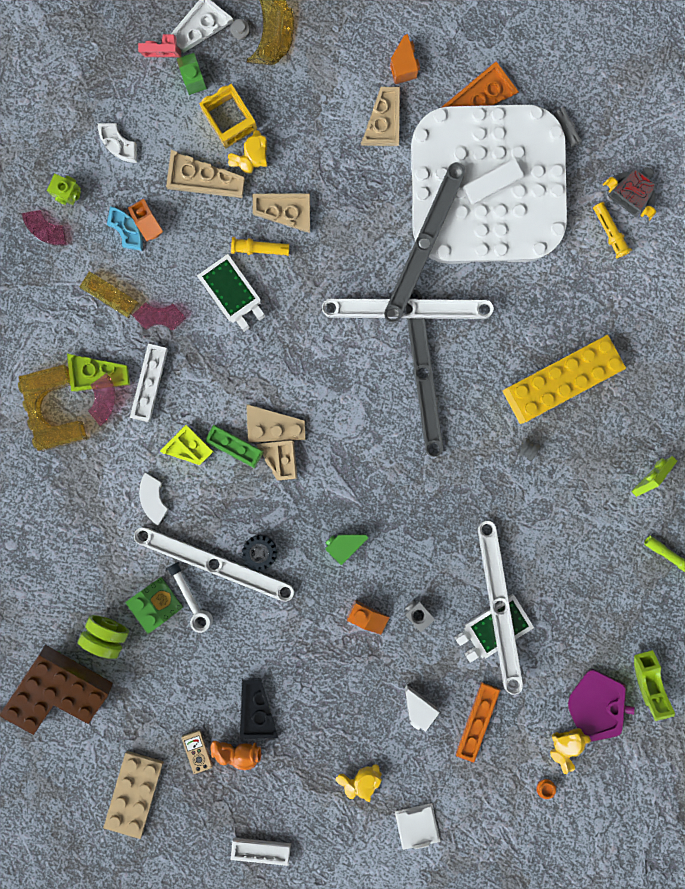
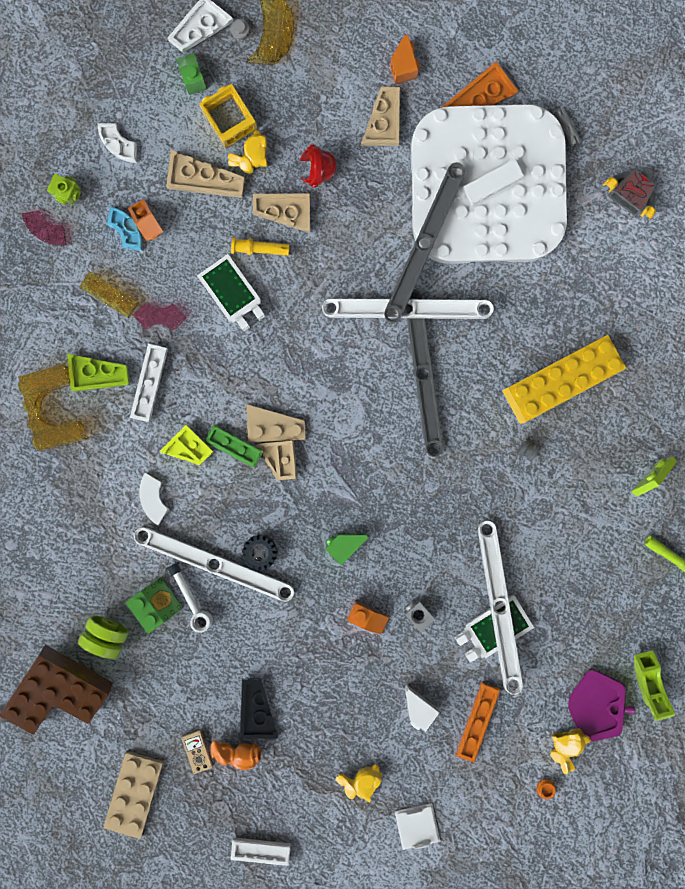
clear pink tile [88,373,116,426] -> none
coral hinge [138,34,181,57] -> none
yellow pin [593,202,633,259] -> none
none -> red helmet [300,144,337,188]

